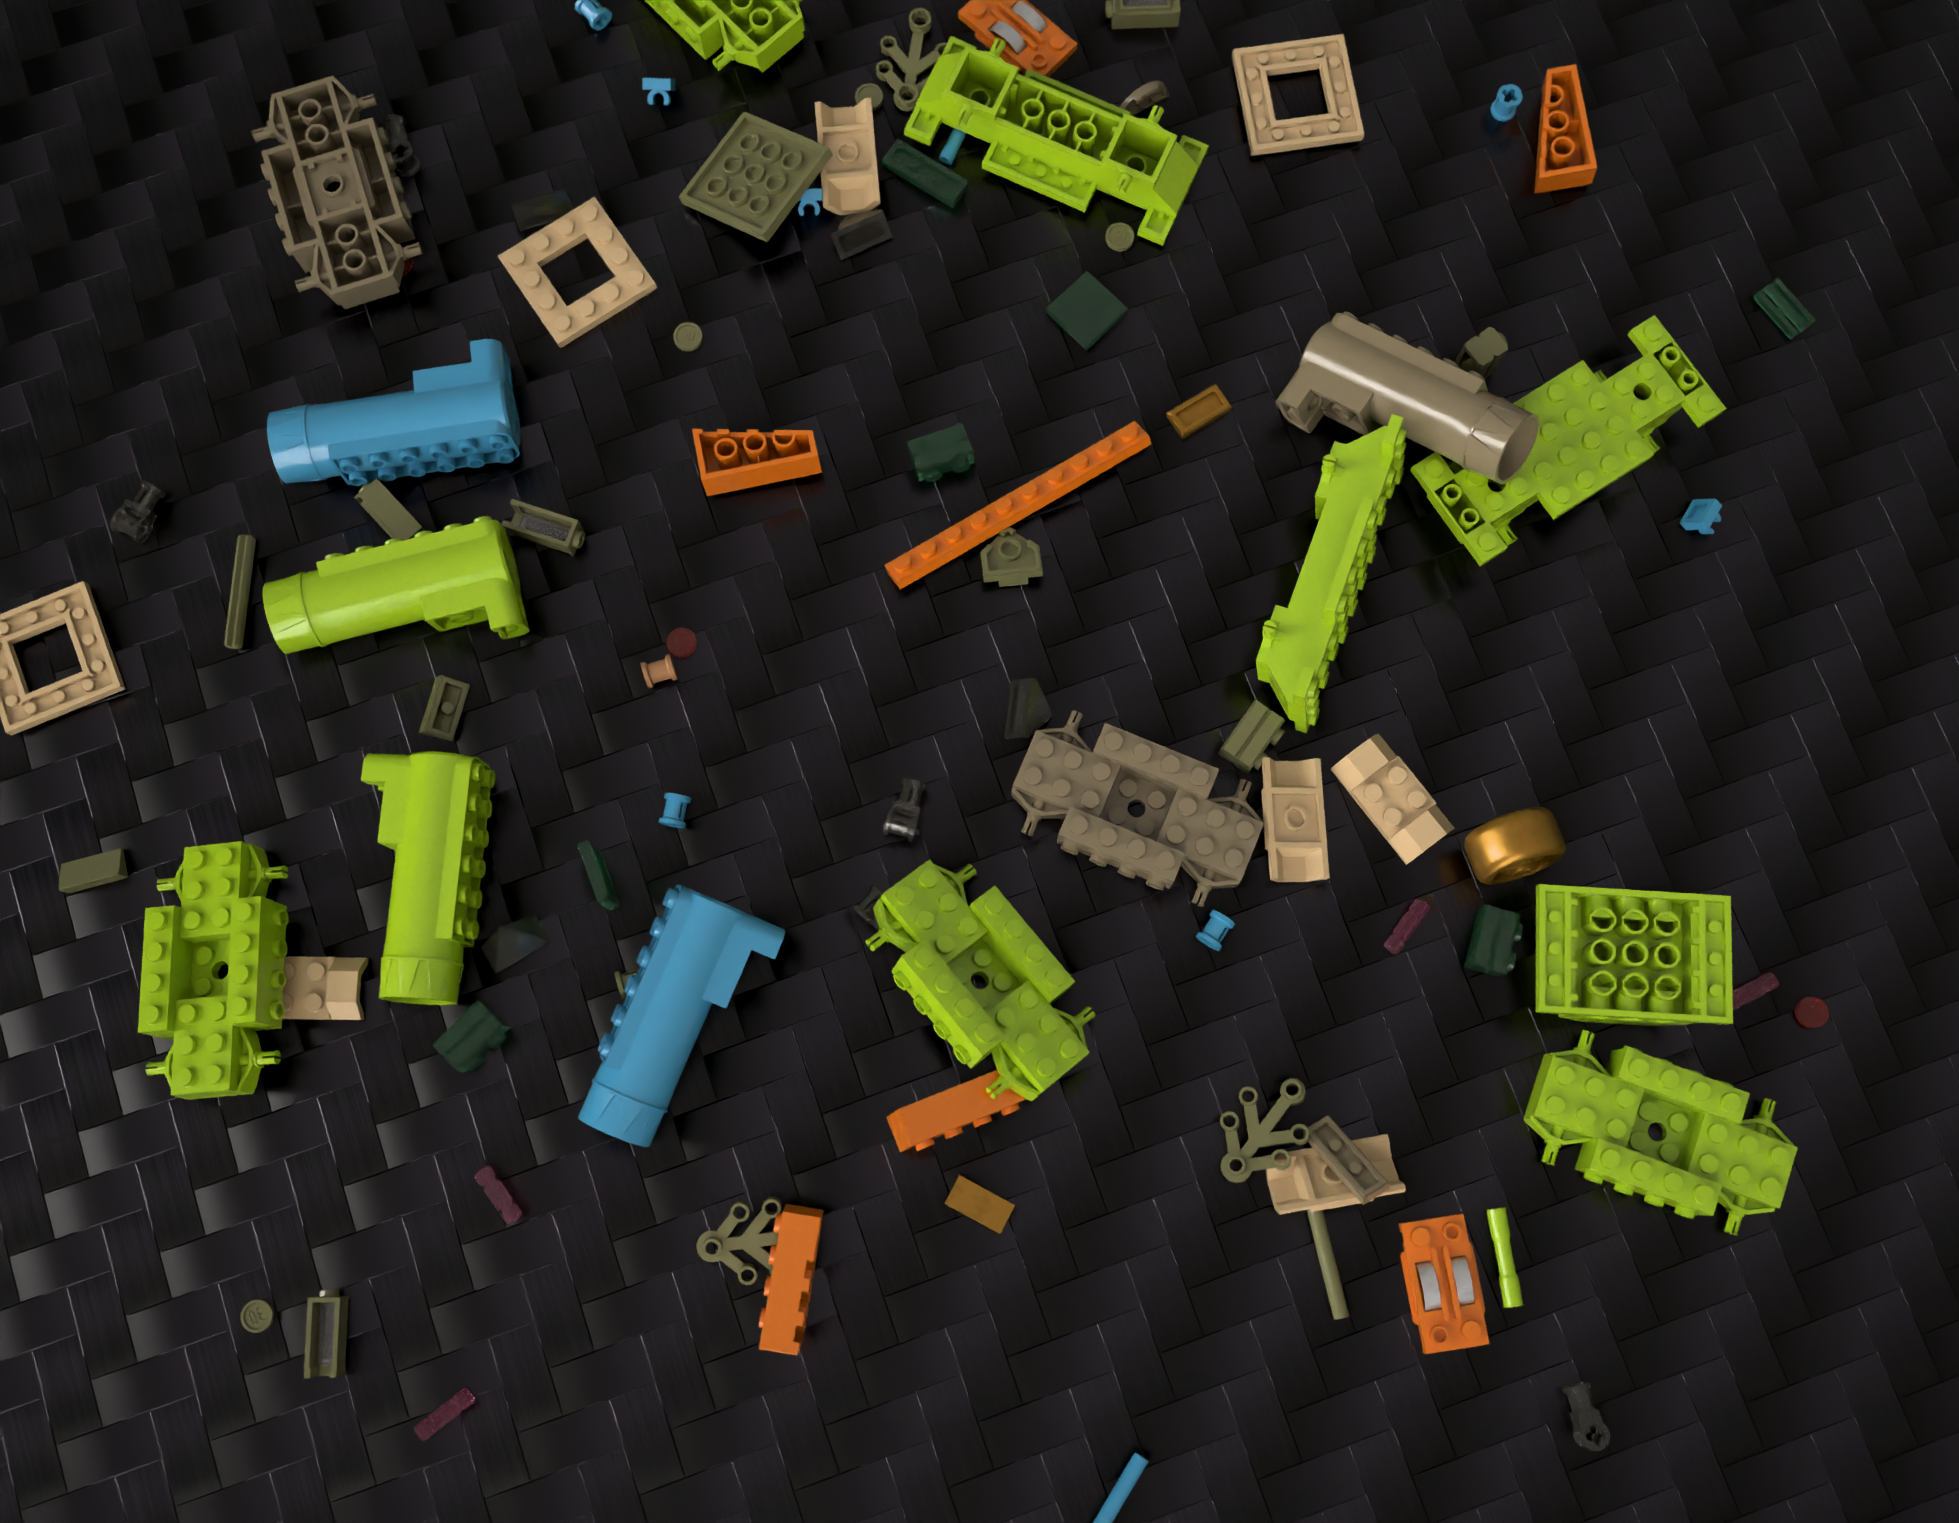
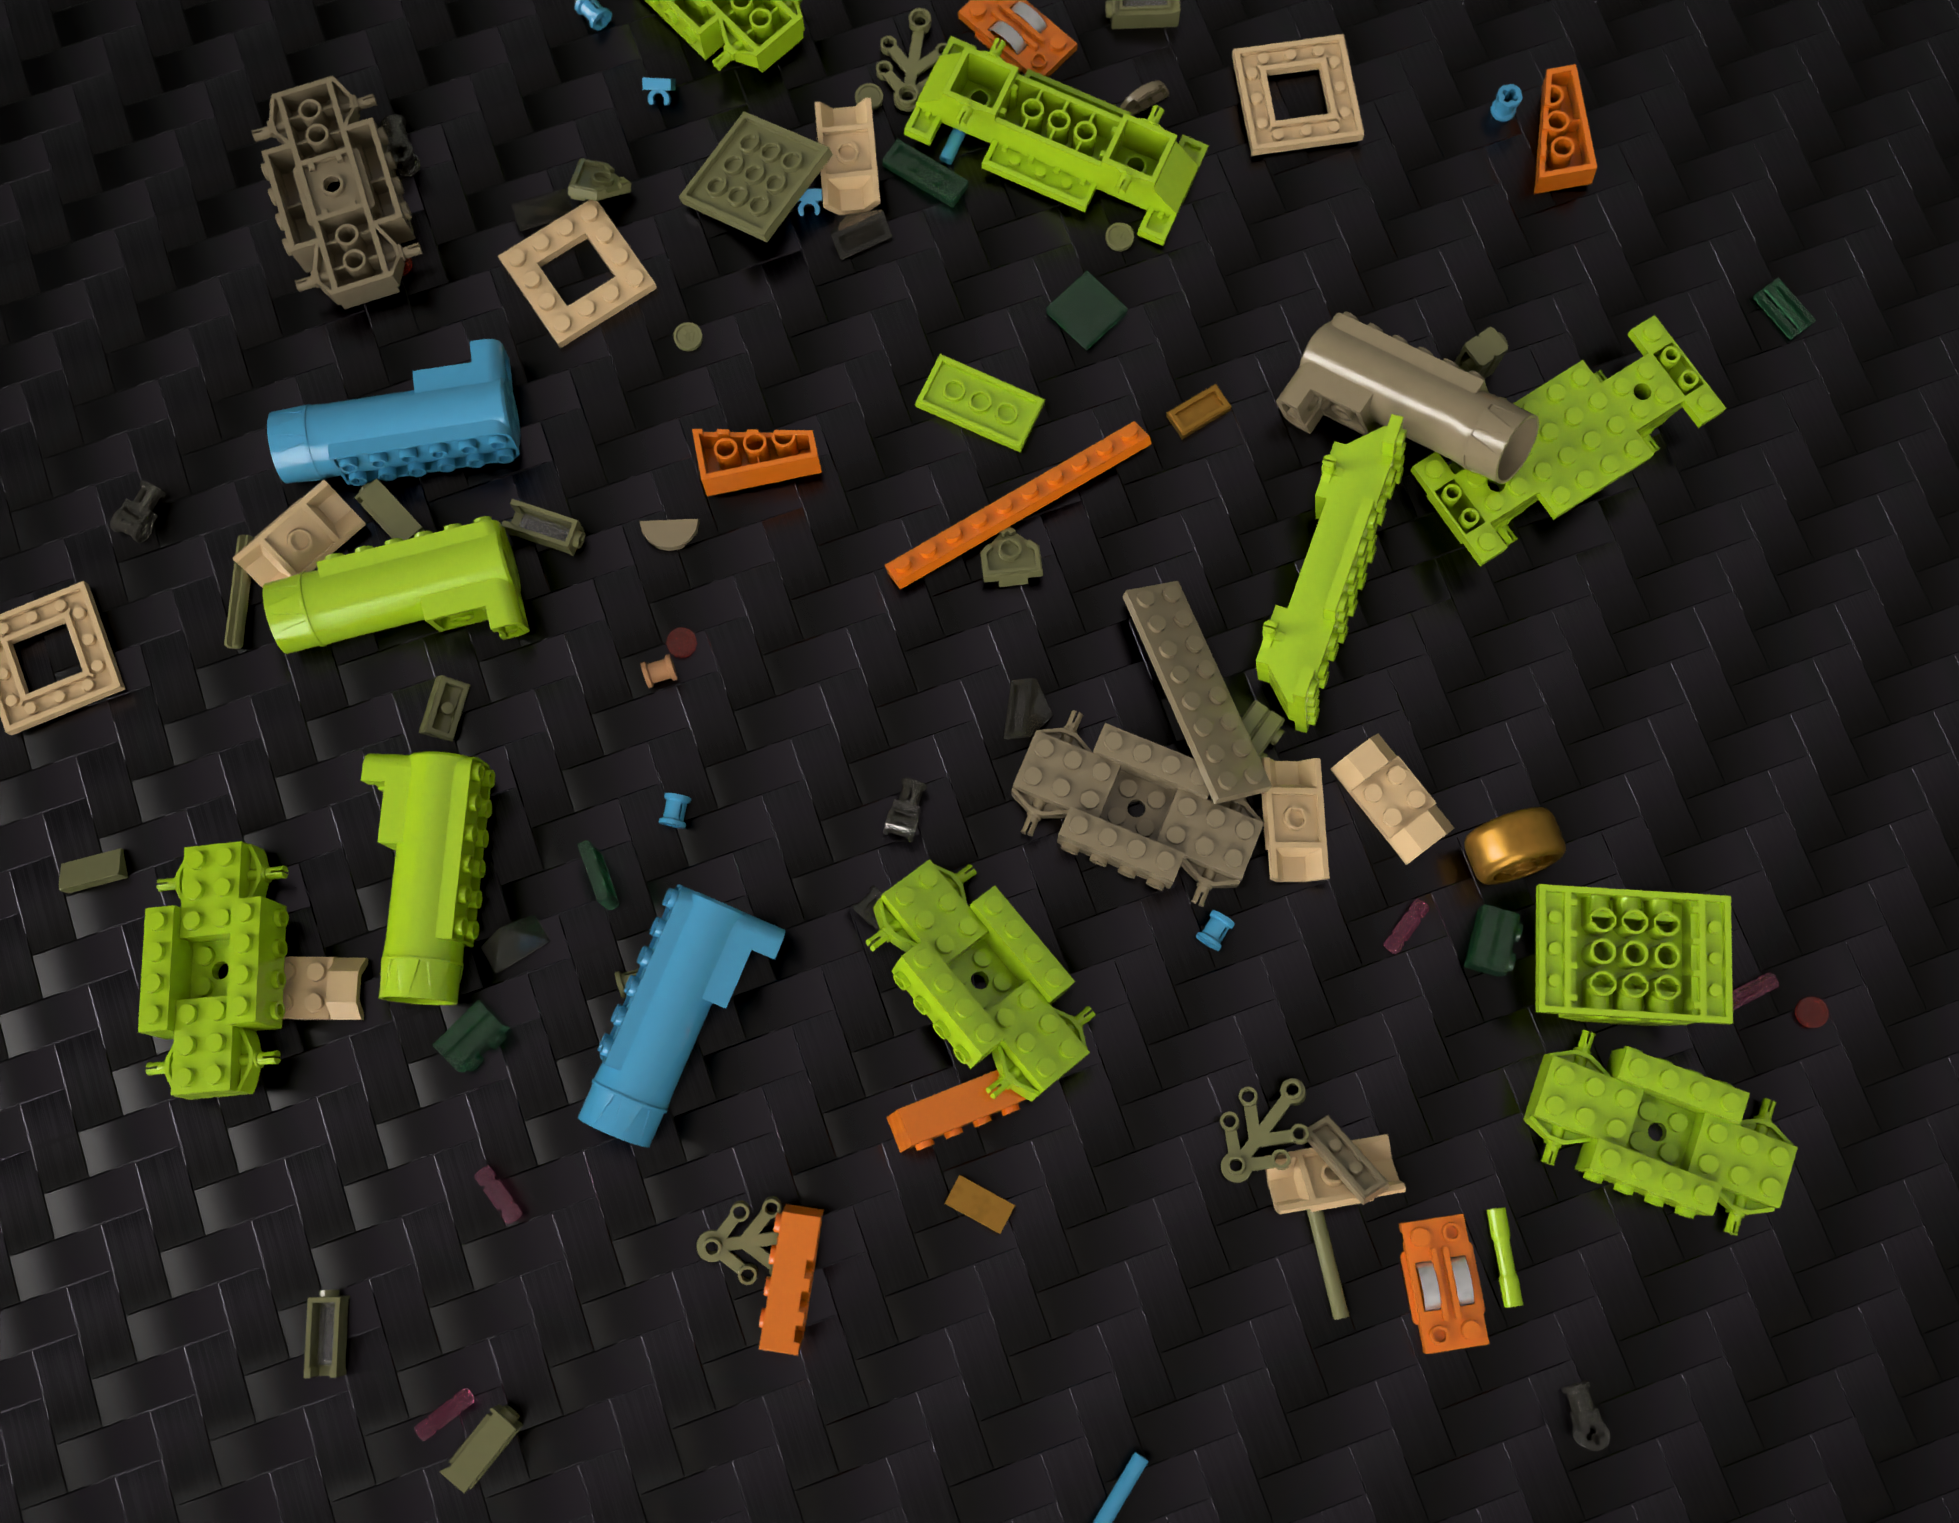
olive piece [240,1299,275,1333] -> none
clear green brick [907,423,974,482] -> none
dark azure tile [1680,498,1722,534] -> none
none -> tan piece [232,479,366,588]
none -> olive window [440,1404,523,1493]
none -> olive plate [568,158,631,201]
none -> dark tan tile [640,519,700,551]
none -> lime tile [915,354,1045,453]
none -> dark tan plate [1122,581,1272,804]

